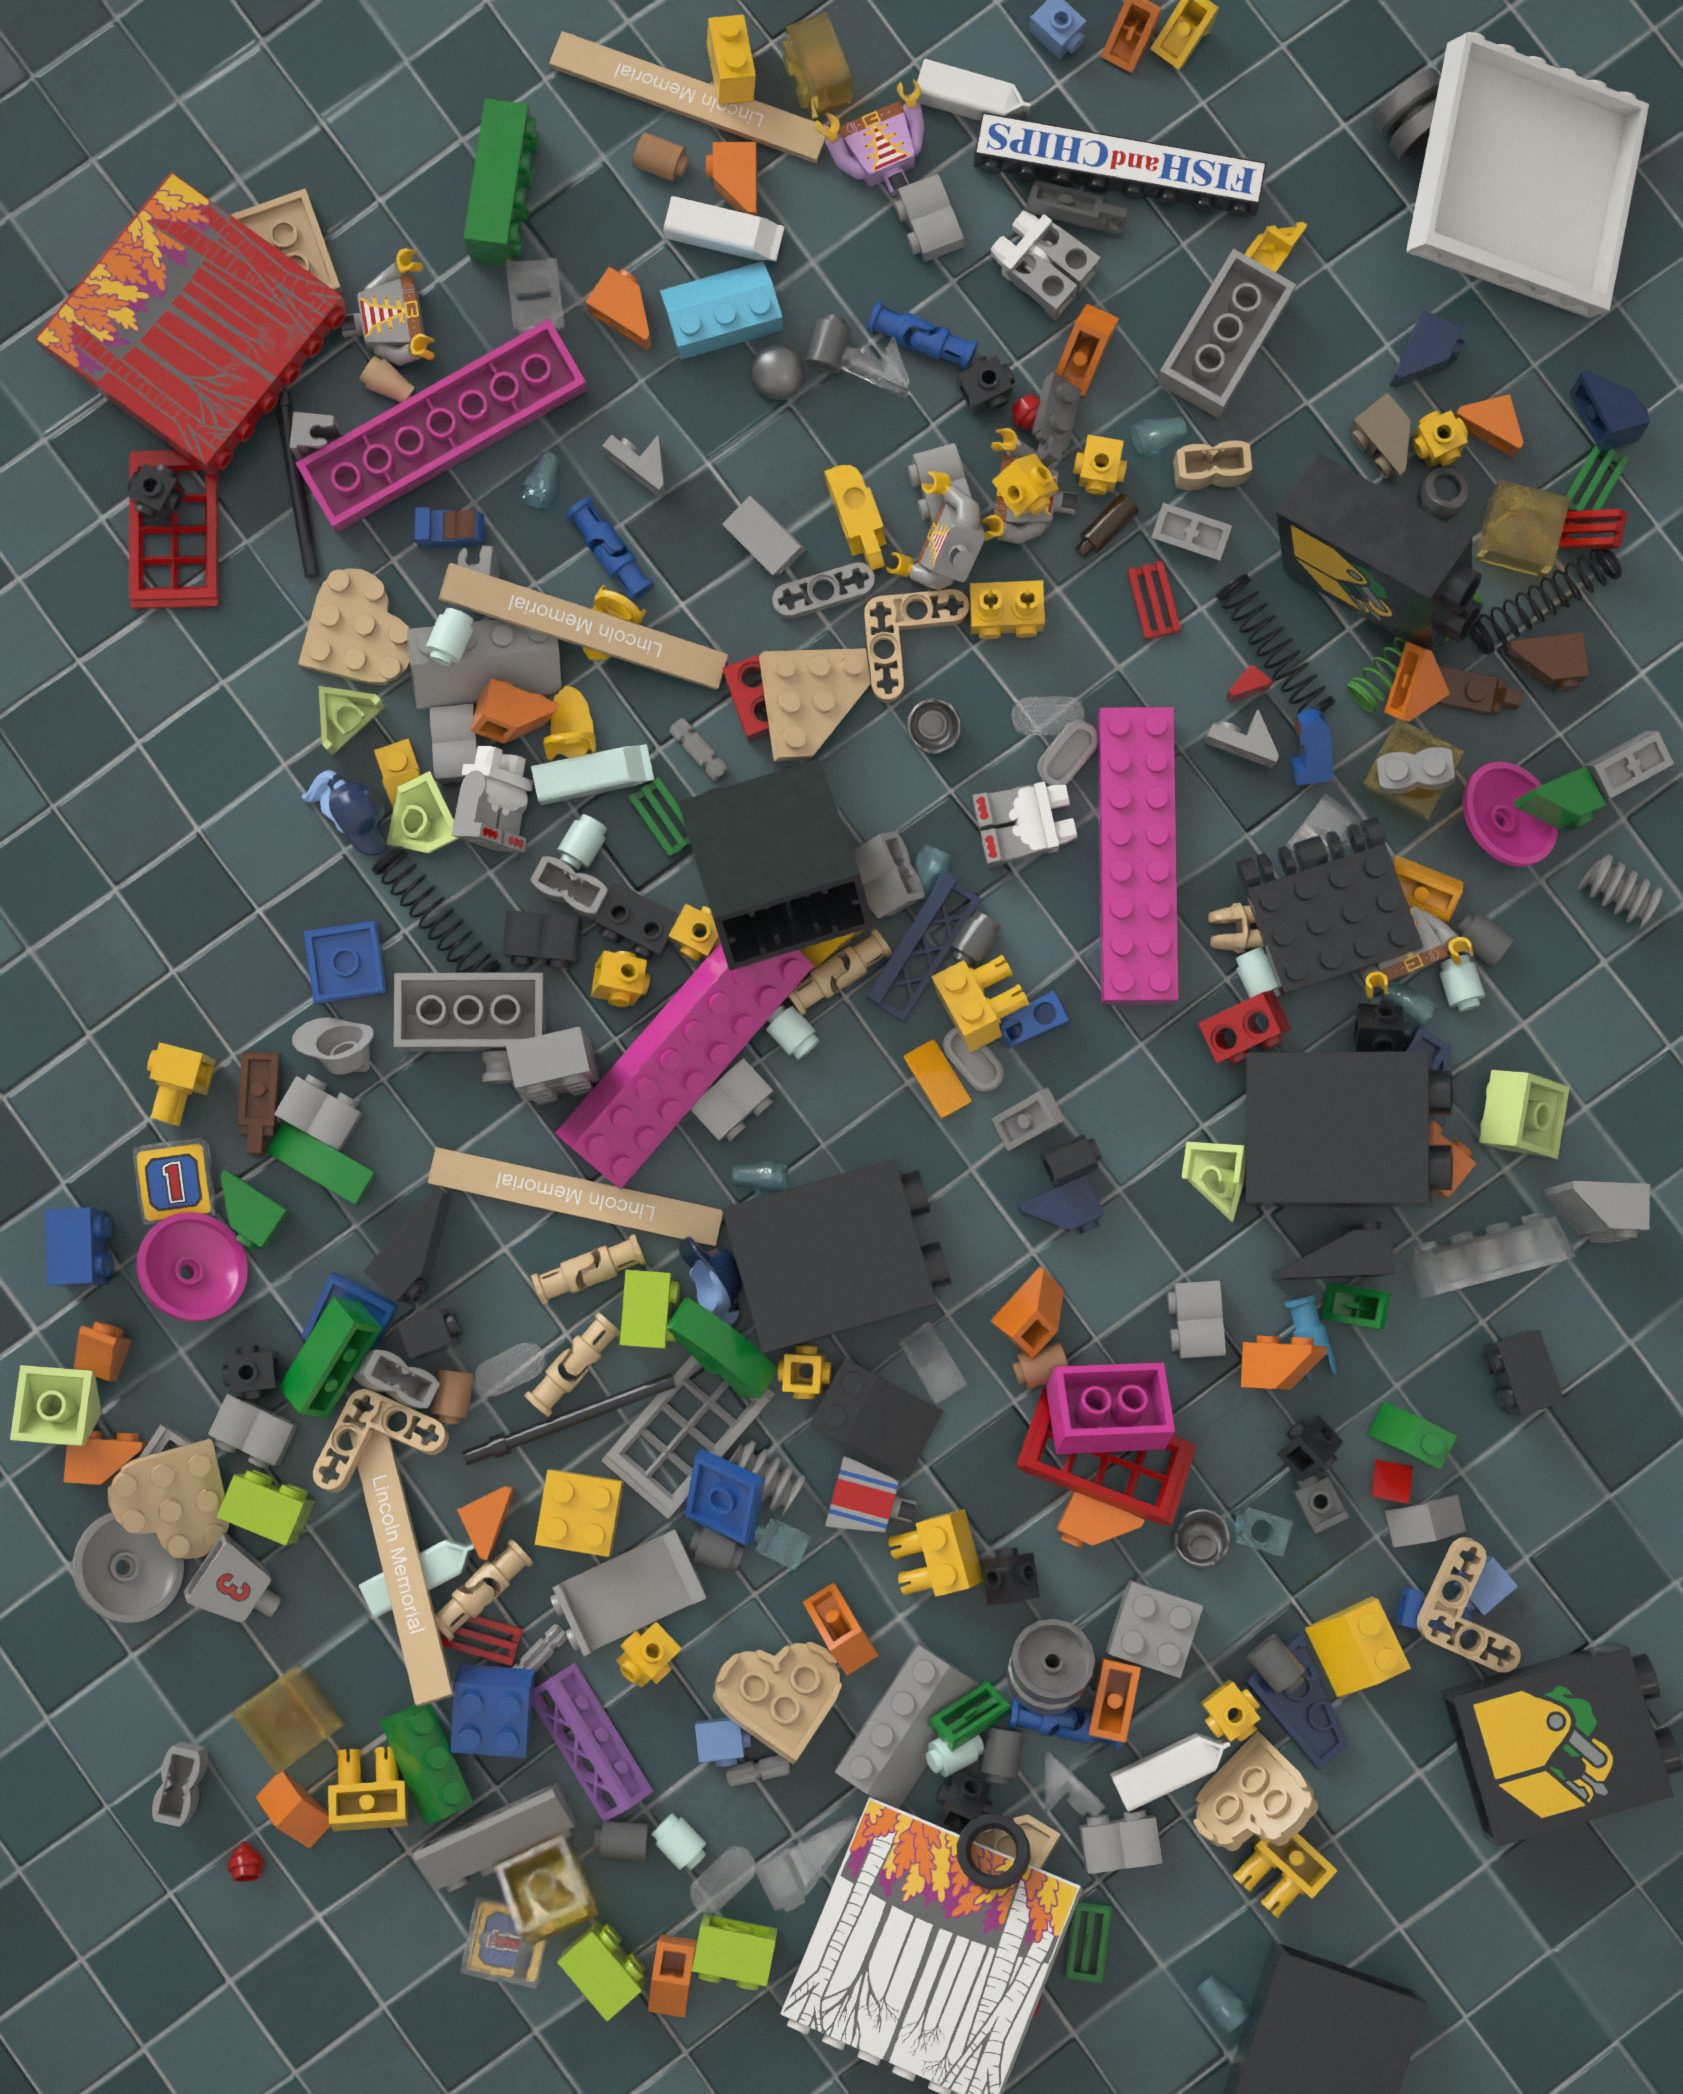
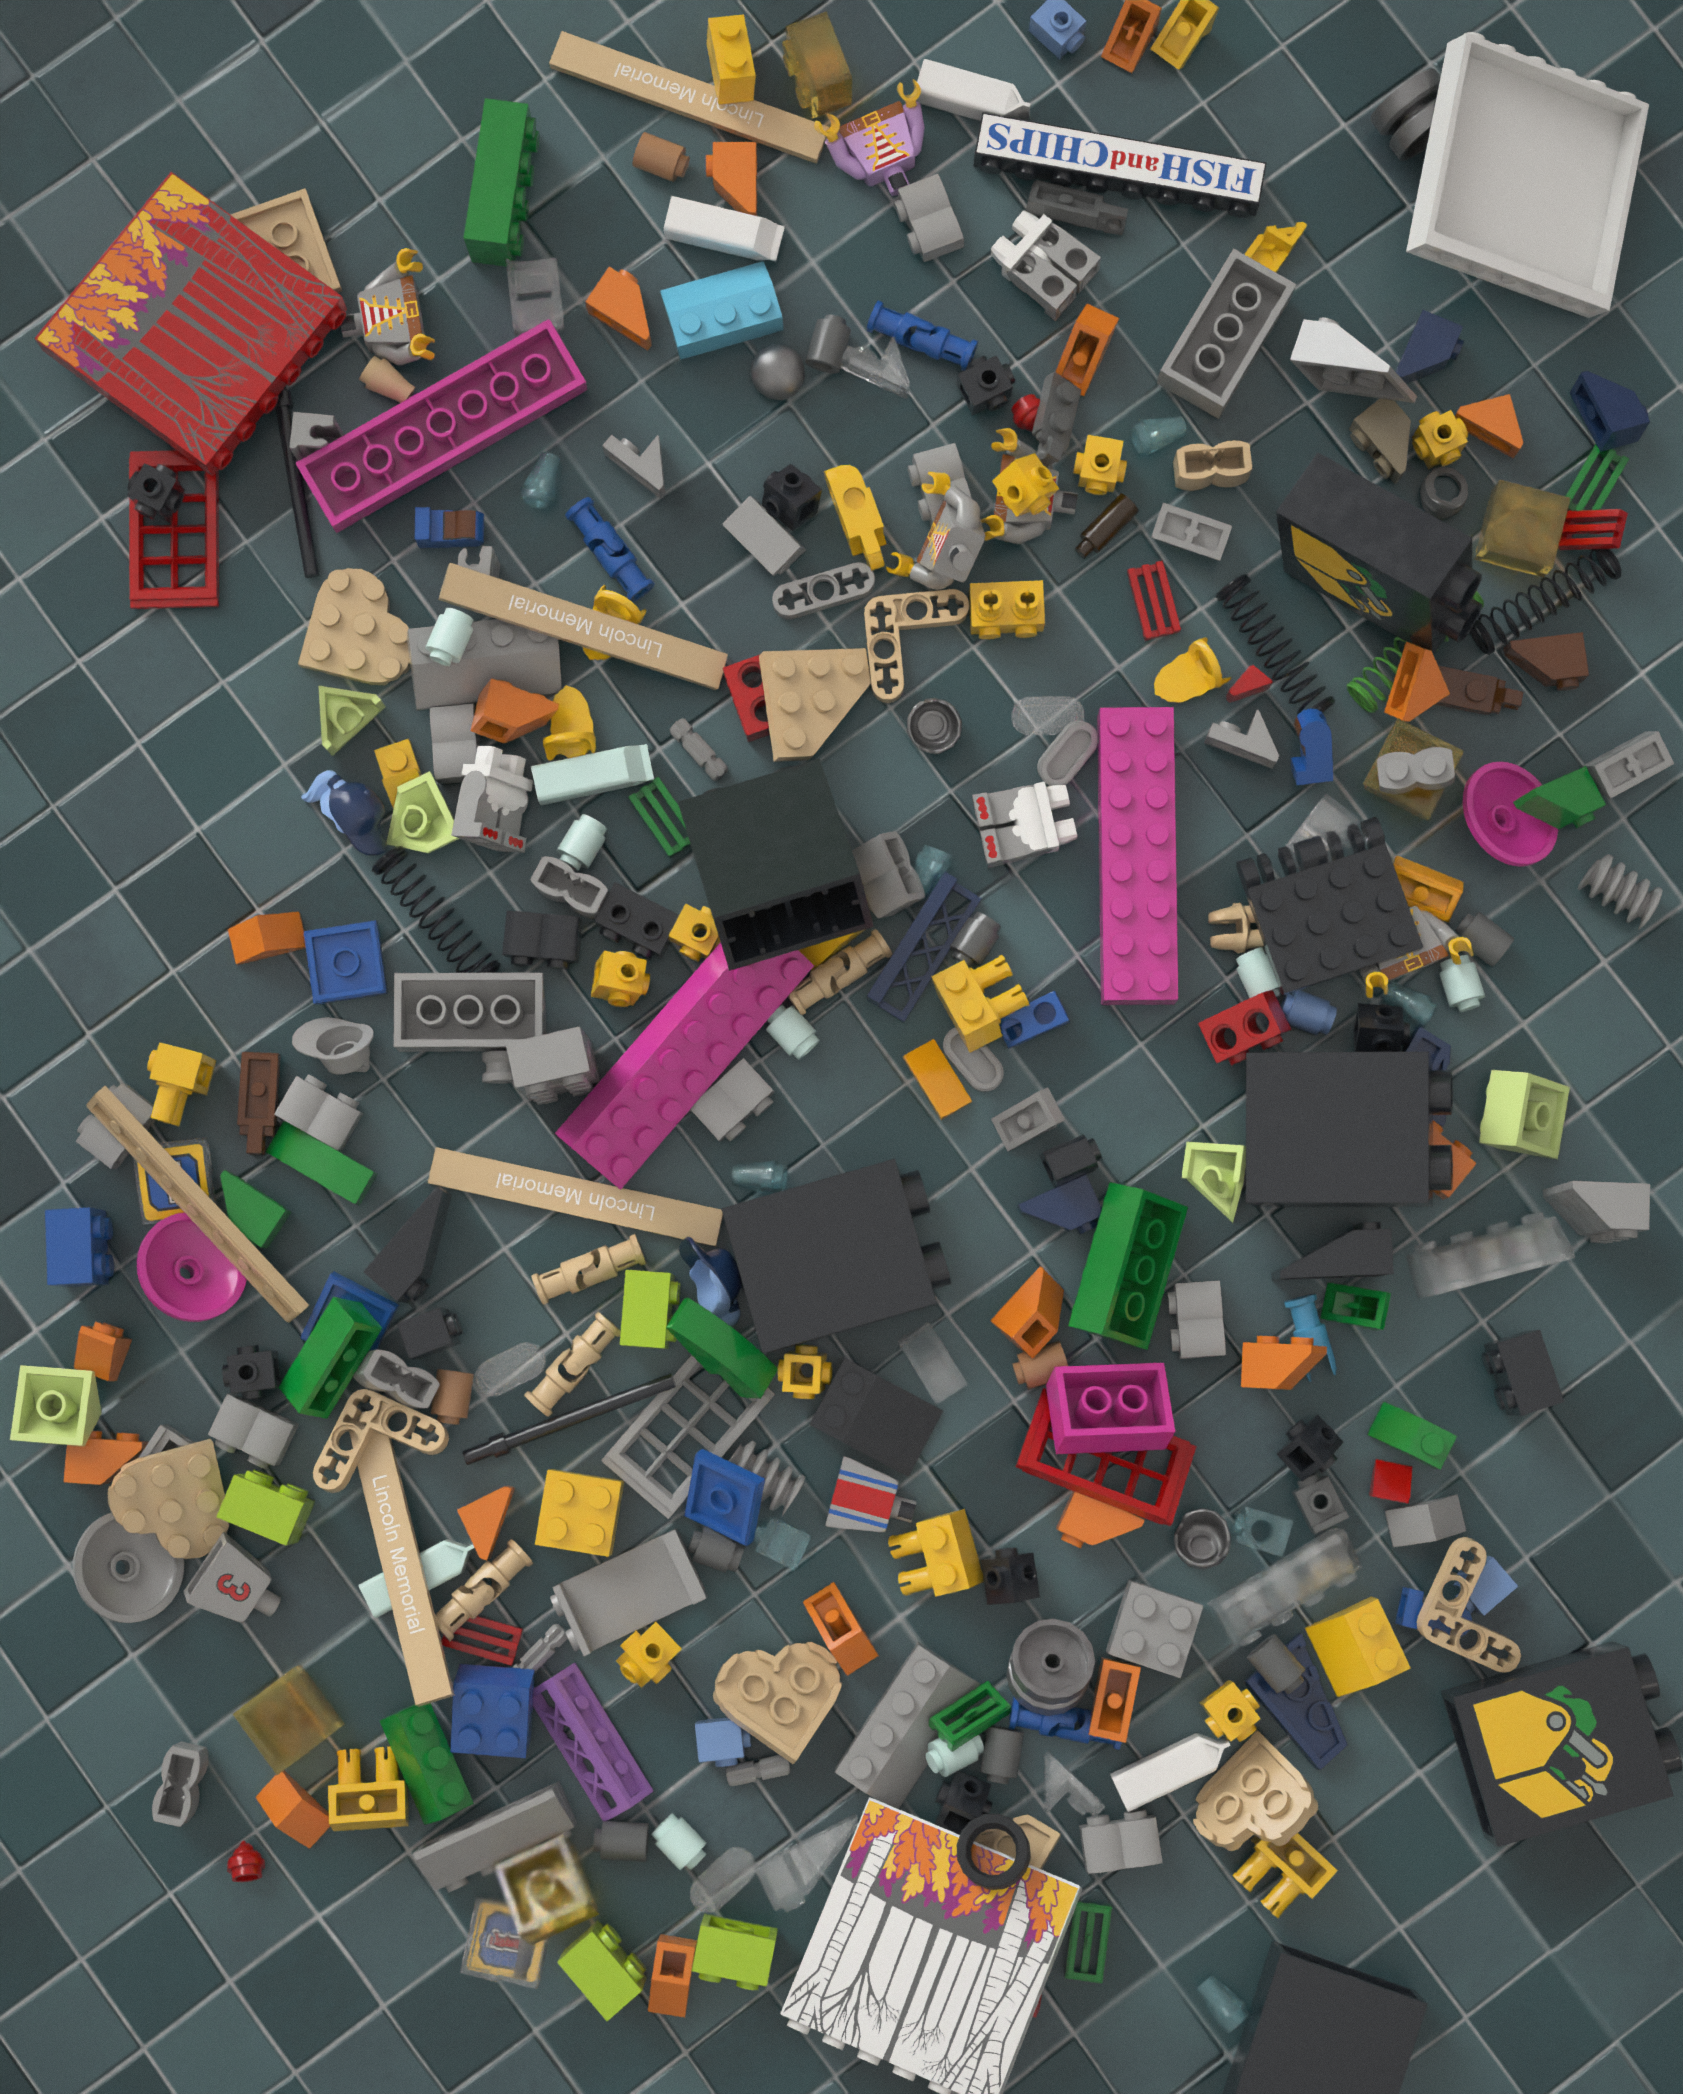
none -> light grey brick [76,1083,156,1169]
none -> tan tile [86,1086,309,1323]
none -> orange slope [228,912,306,965]
none -> black brick [762,464,822,531]
none -> green brick [1068,1182,1188,1350]
none -> yellow piece [1154,637,1231,703]
none -> clear slope [1207,1527,1363,1646]
none -> medium blue brick [1281,990,1337,1035]
none -> light grey slope [1290,318,1417,403]

